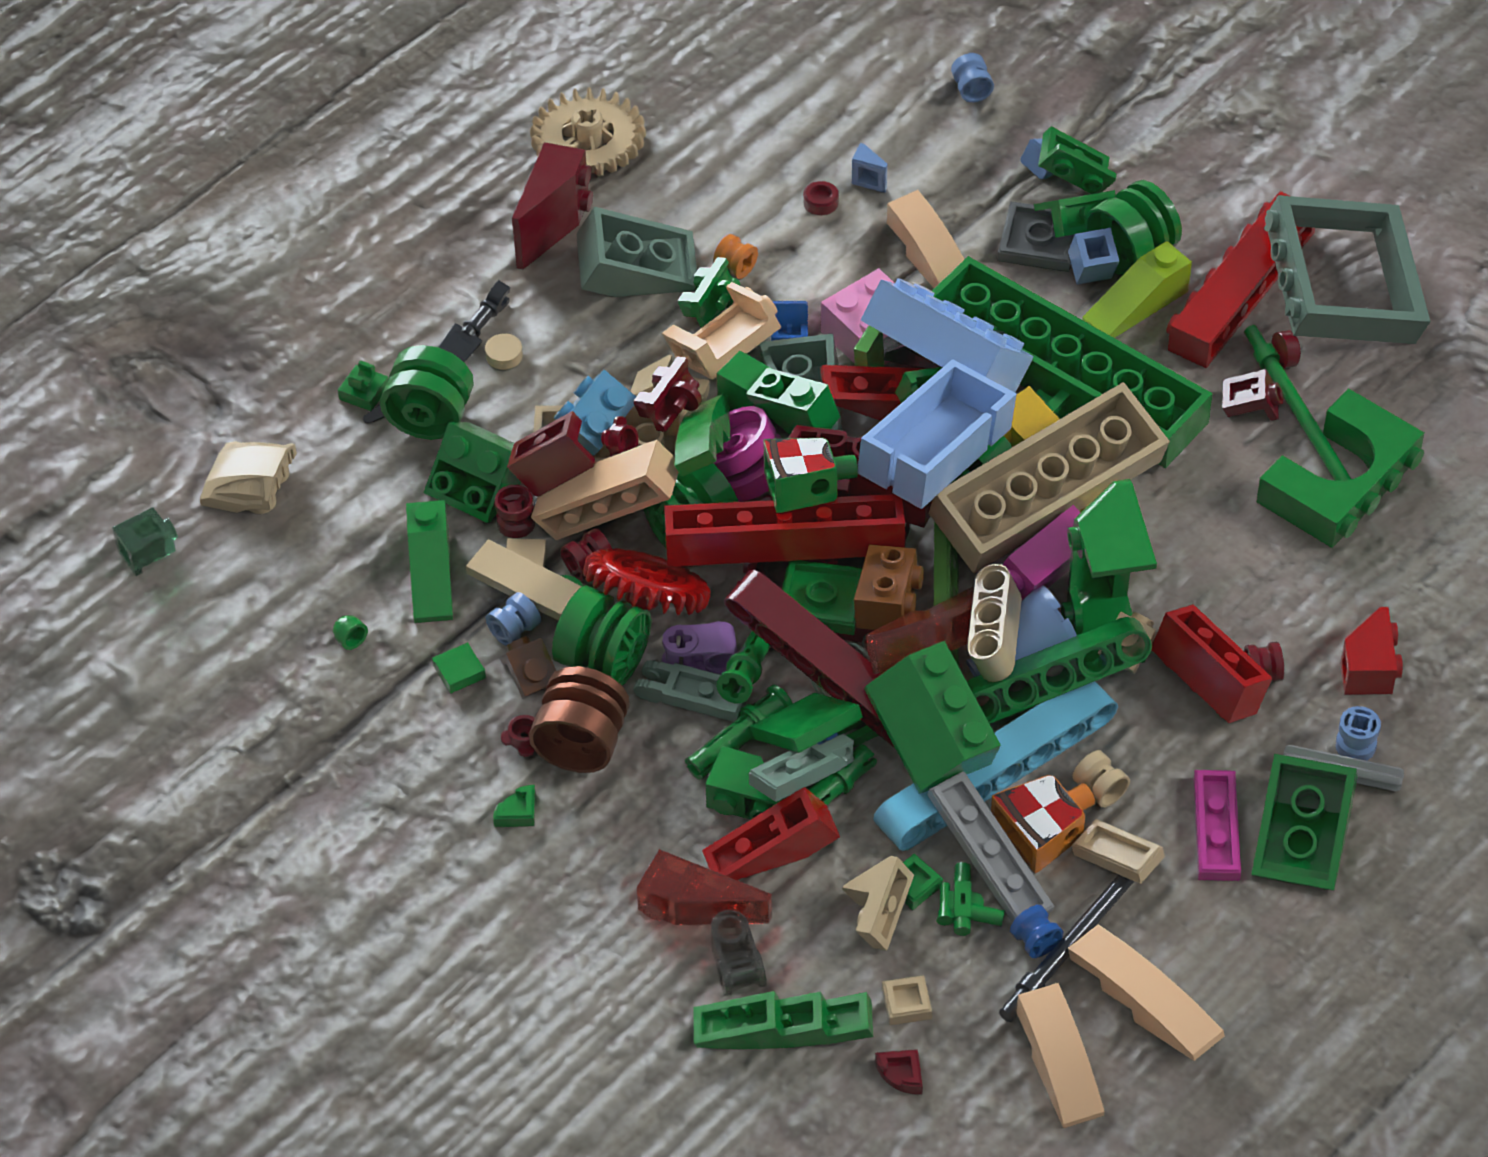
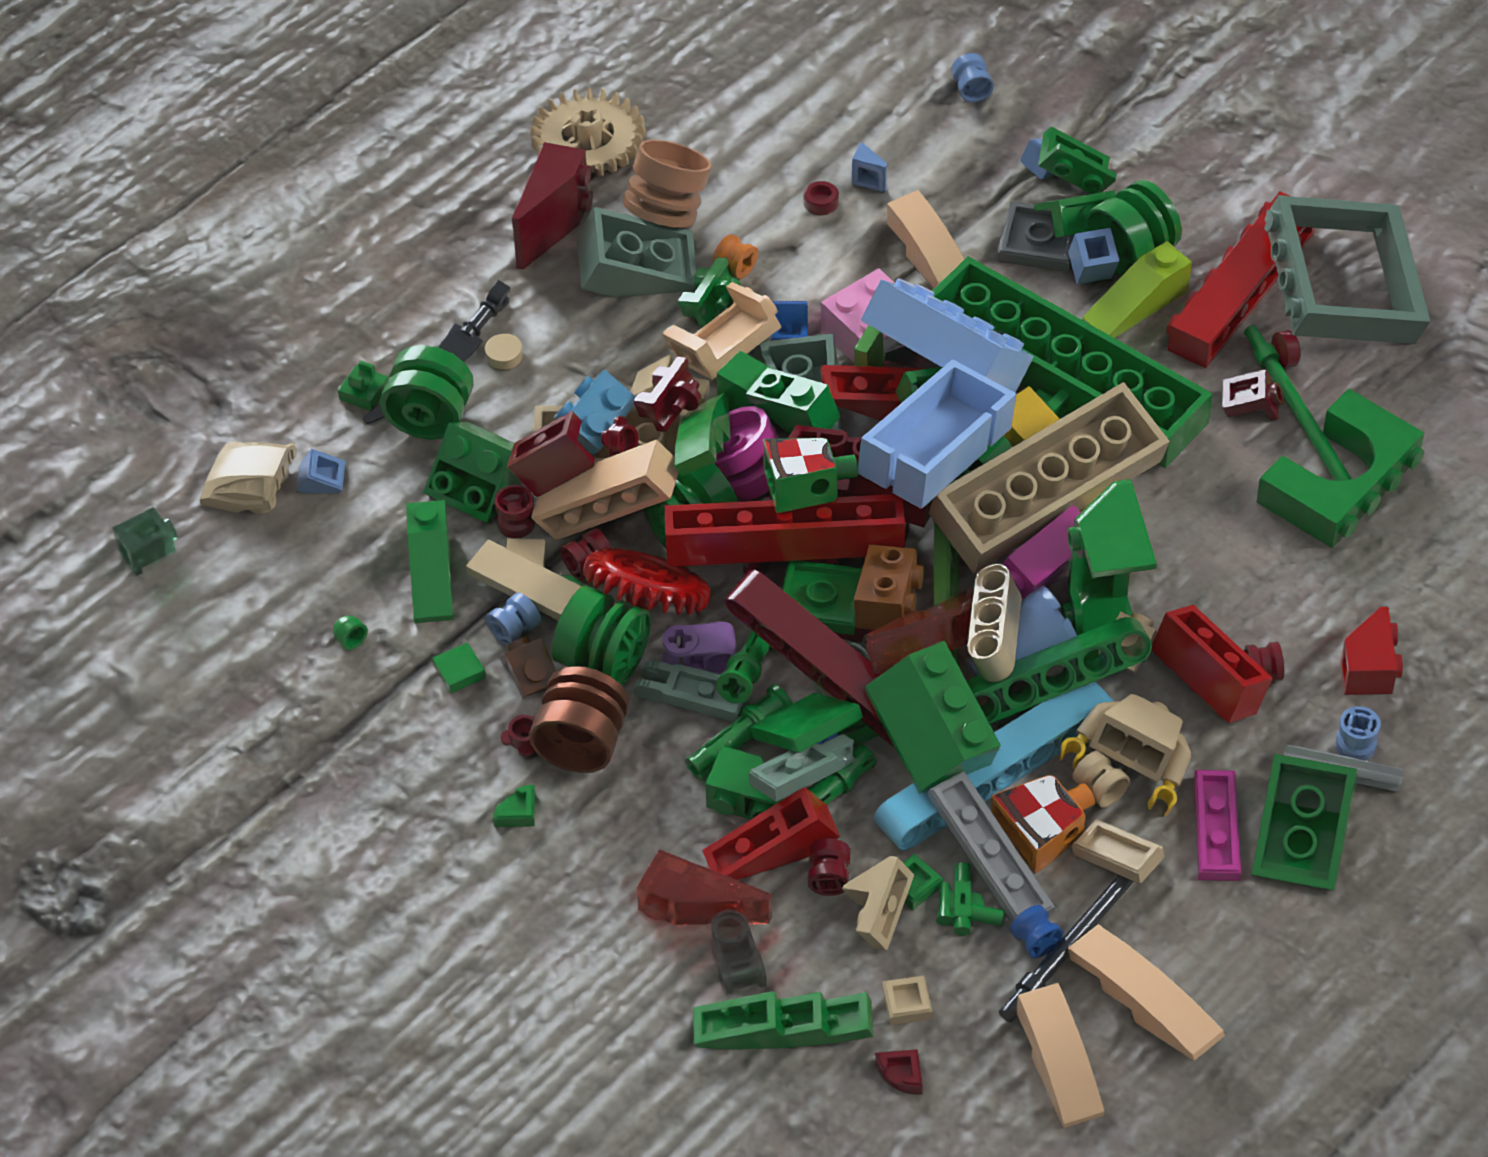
none -> medium blue slope [296,448,346,493]
none -> nougat wheel [623,139,712,228]
none -> dark red wheel [808,838,851,896]
none -> tan torso [1060,694,1191,816]

